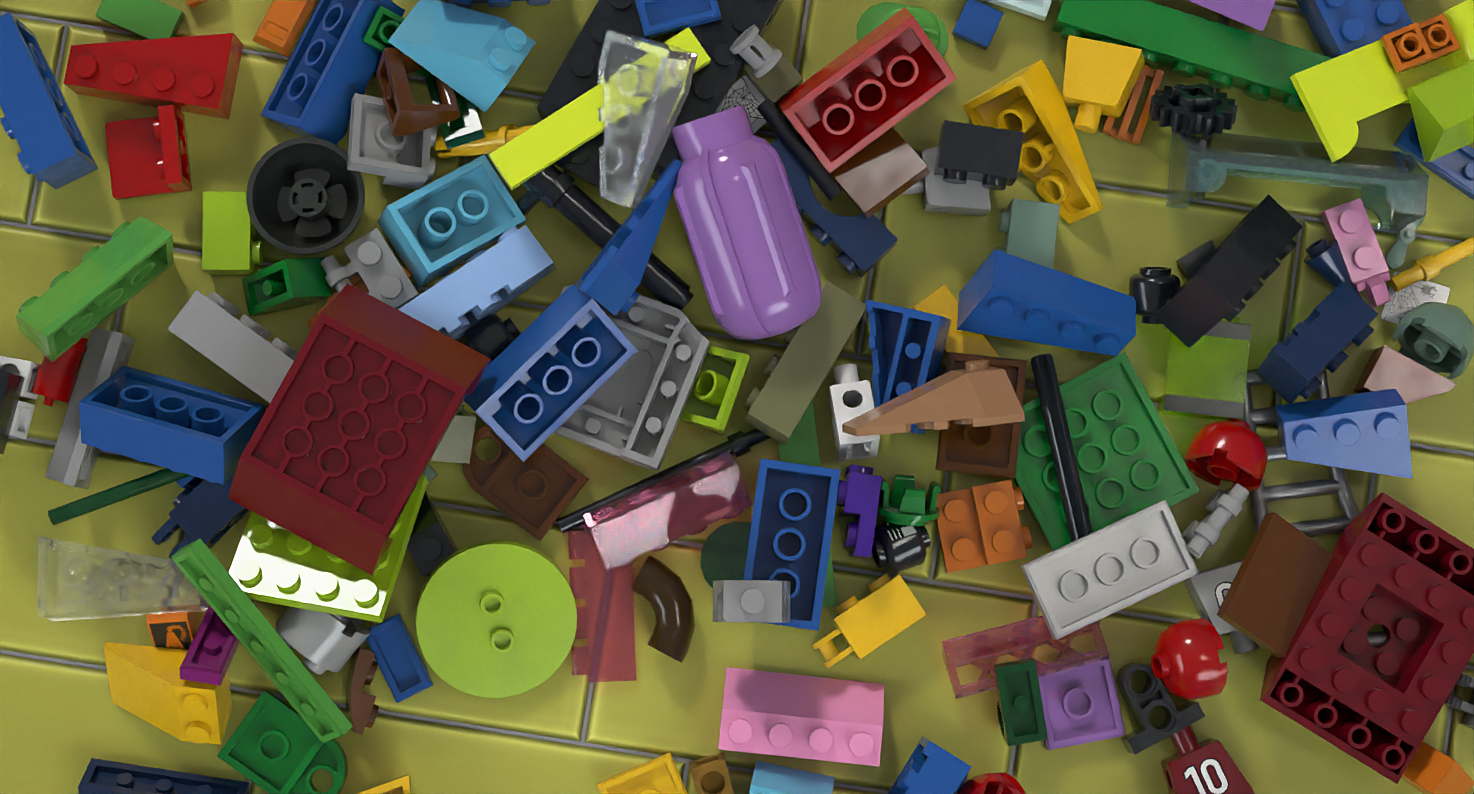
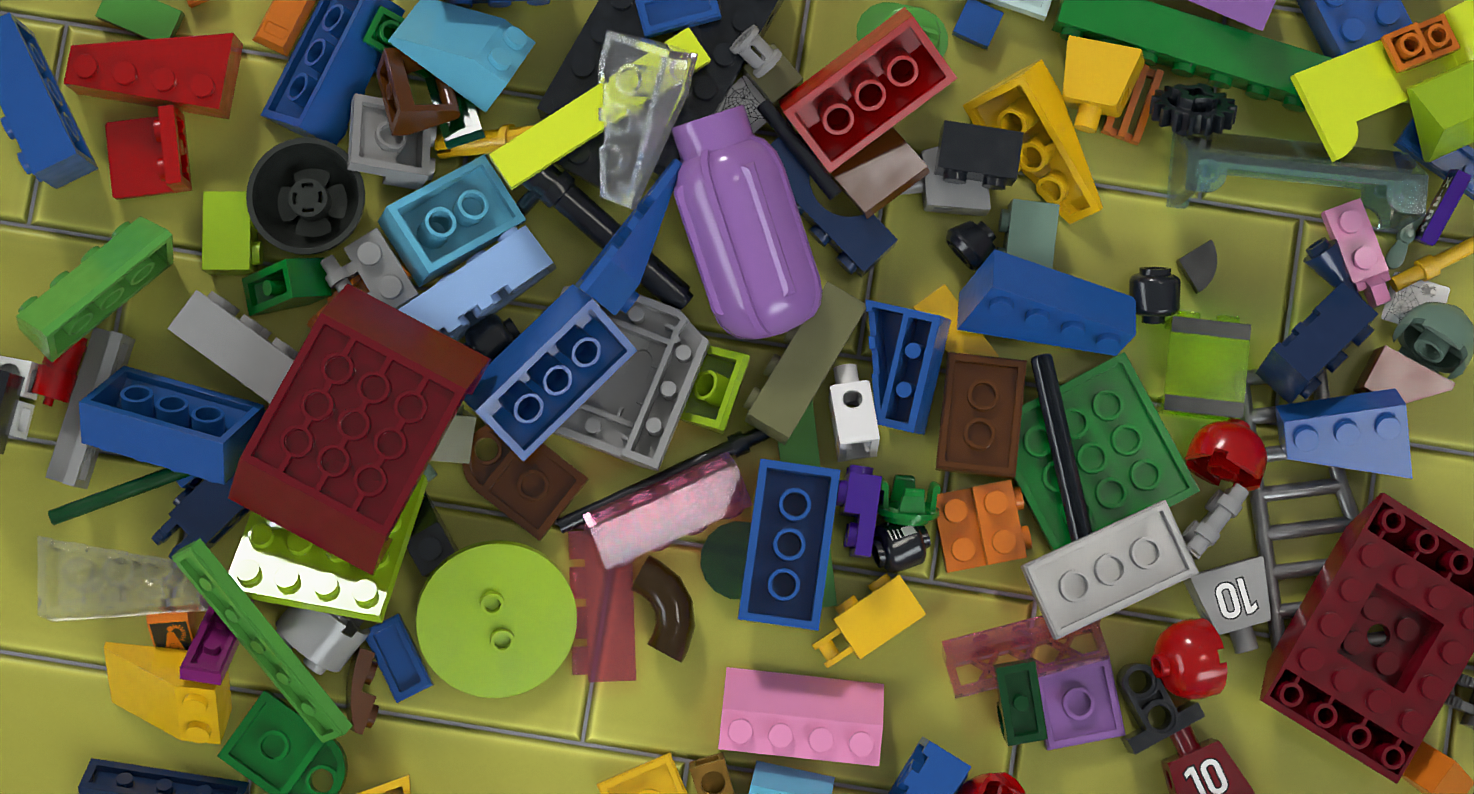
light grey torso [713,580,790,623] -> none
medium nougat wedge [842,360,1025,436] -> none
black wedge [1154,194,1303,348] -> none
reddish brown tile [1217,512,1333,658] -> none
none -> black cone [946,220,996,271]
none -> dark purple tile [1414,169,1471,246]

